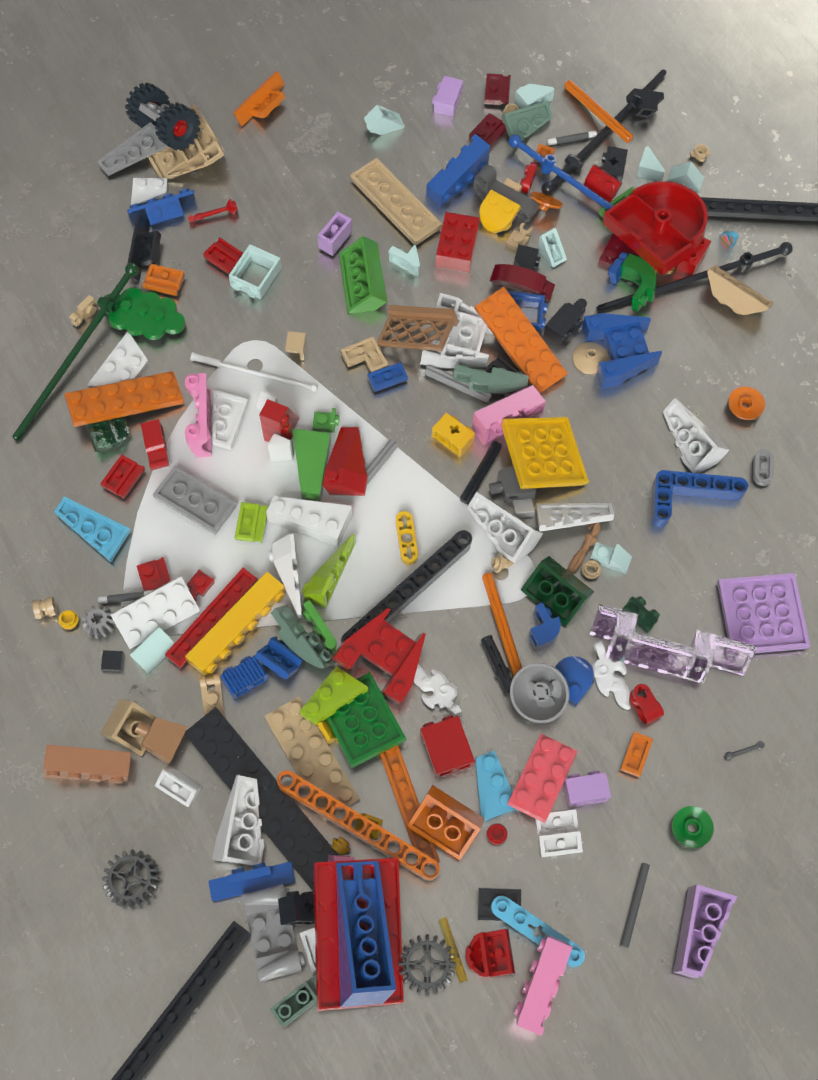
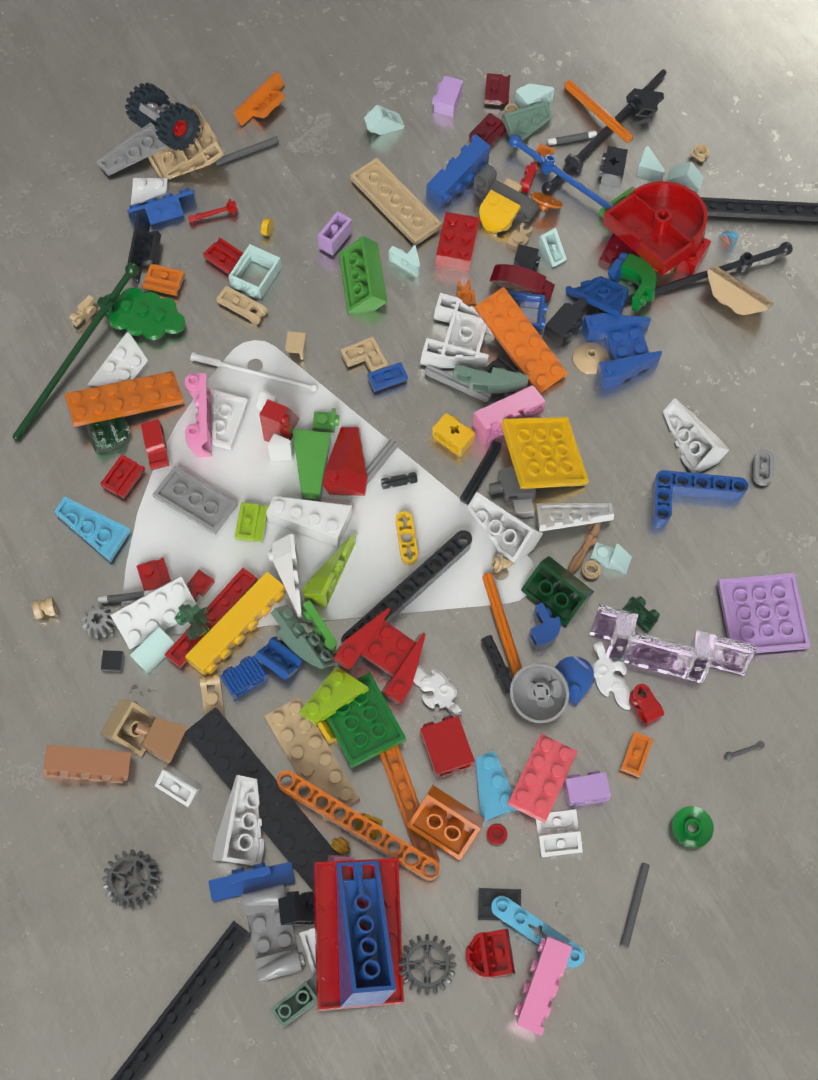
yellow plate [58,610,79,629] -> none
medium nougat fence [377,305,459,351] -> none
clear yellow bar [439,917,468,983] -> none
red plate [583,165,623,203] -> none
lavender wedge [673,885,737,978] -> none
orange dish [728,387,765,420] -> none
none -> clear green hips [174,604,210,640]
none -> dark grey bar [215,136,279,166]
none -> tan plate [216,286,268,325]
none -> yellow tile [261,218,274,236]
none -> black axle [381,472,418,489]
none -> orange plate [456,280,476,307]
none -> blue wing [566,276,629,317]

